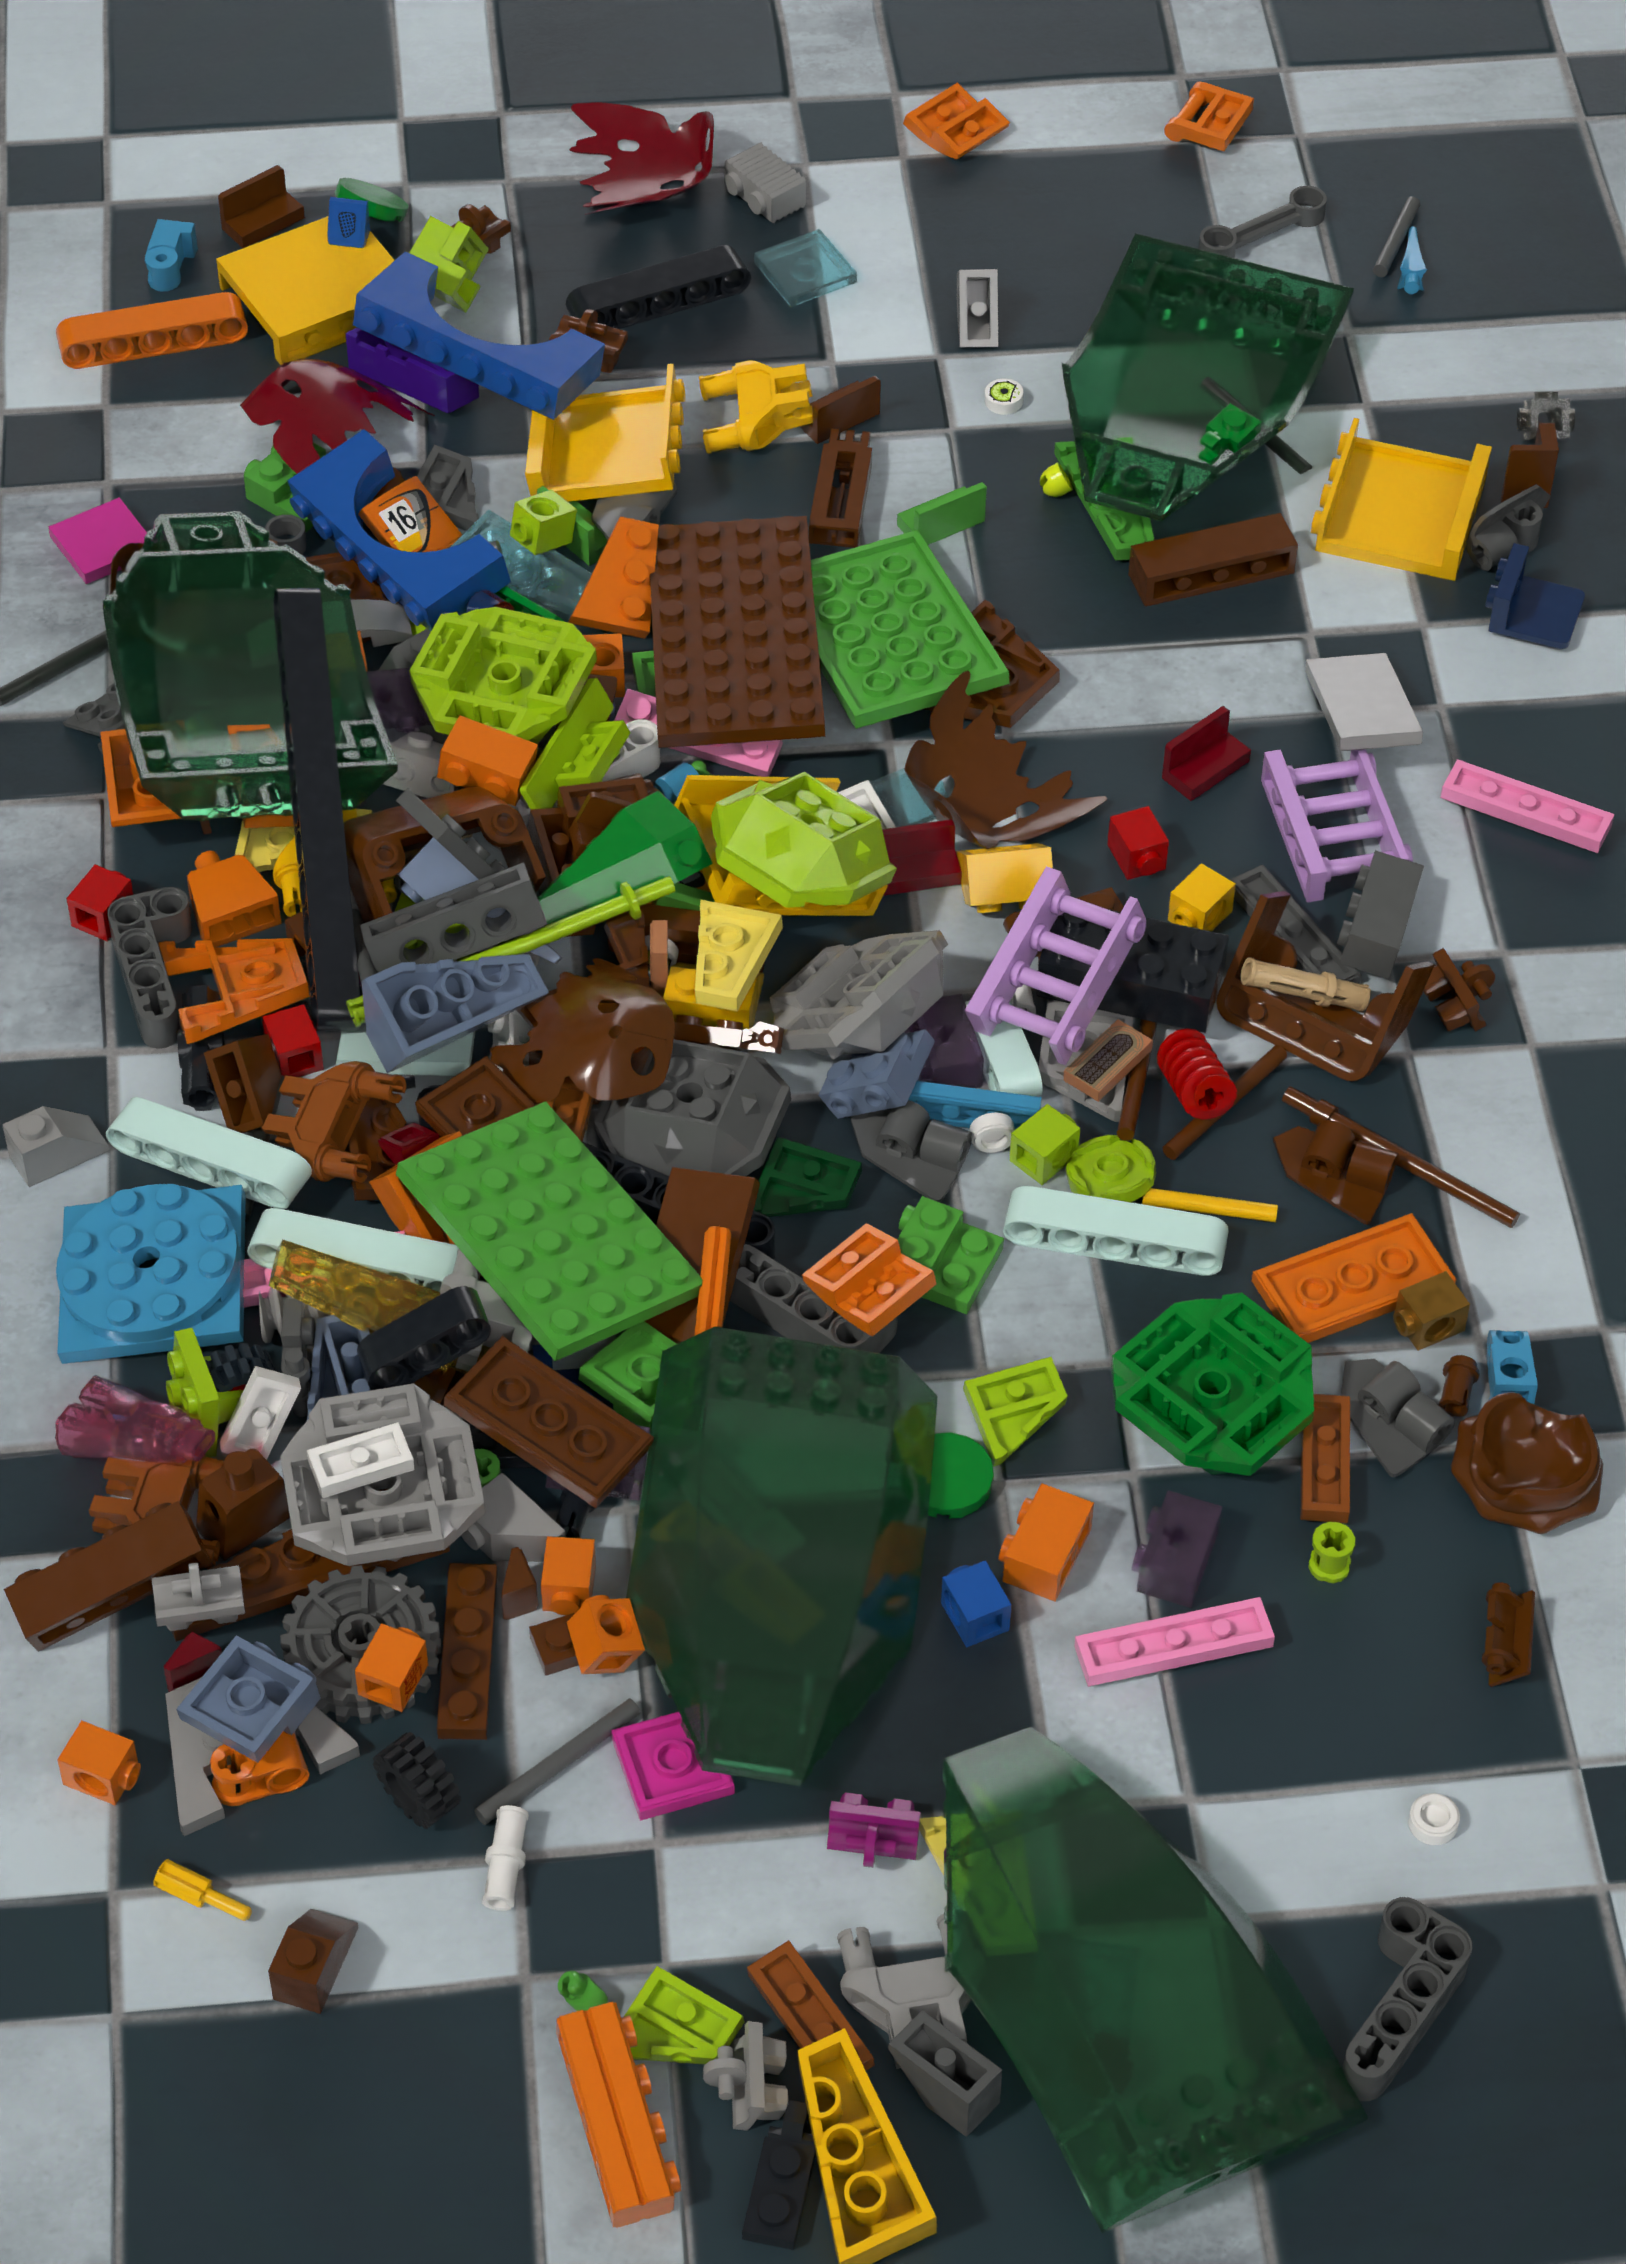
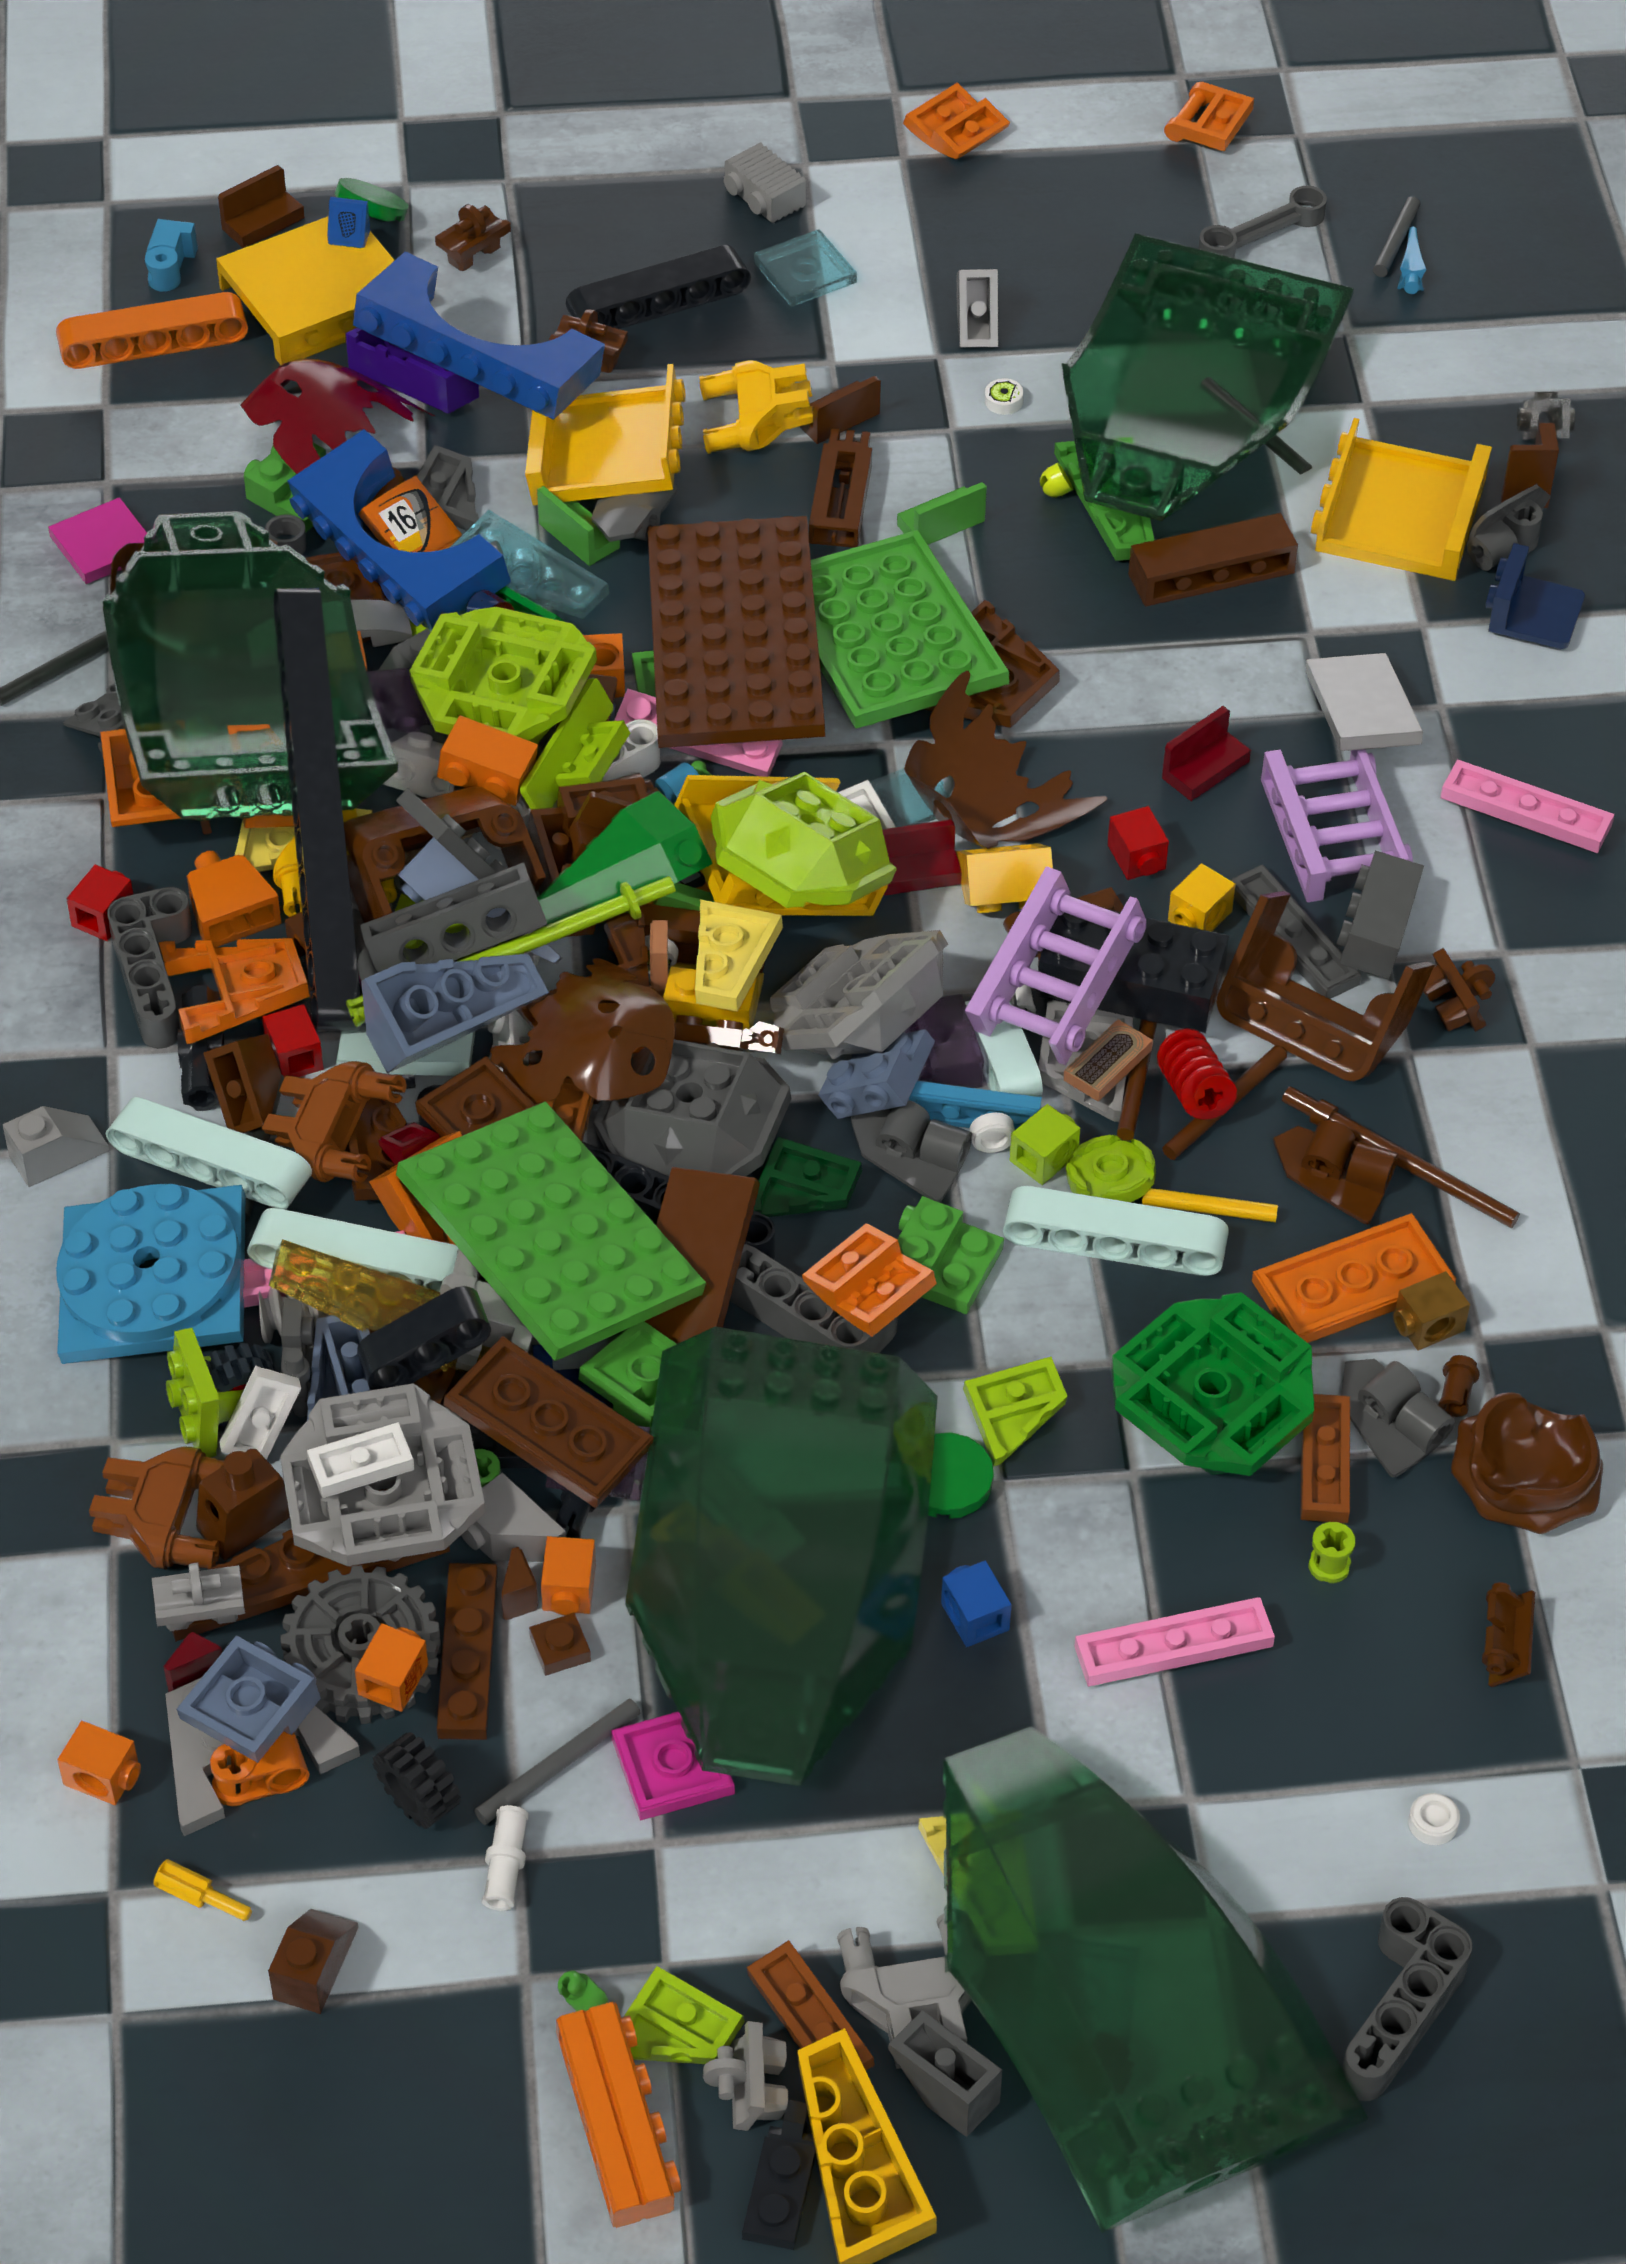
reddish brown brick [4,1501,212,1652] -> none
clear pink piece [55,1375,215,1464] -> none
lime plate [409,216,489,313] -> none
lime brick [510,489,577,555] -> none
orange brick [566,1595,645,1674] -> none
orange wing [568,516,659,639] -> none
dark red piece [569,102,714,214] -> none
orange axle [693,1226,732,1360] -> none
magenta hips [827,1792,921,1868] -> none
orange brick [998,1483,1094,1602] -> none
clear purple brick [1132,1490,1222,1608] -> none
green plate [1198,403,1262,465] -> none
tan pin [1241,958,1371,1012] -> none
dark azure leg [1487,1330,1538,1404] -> none

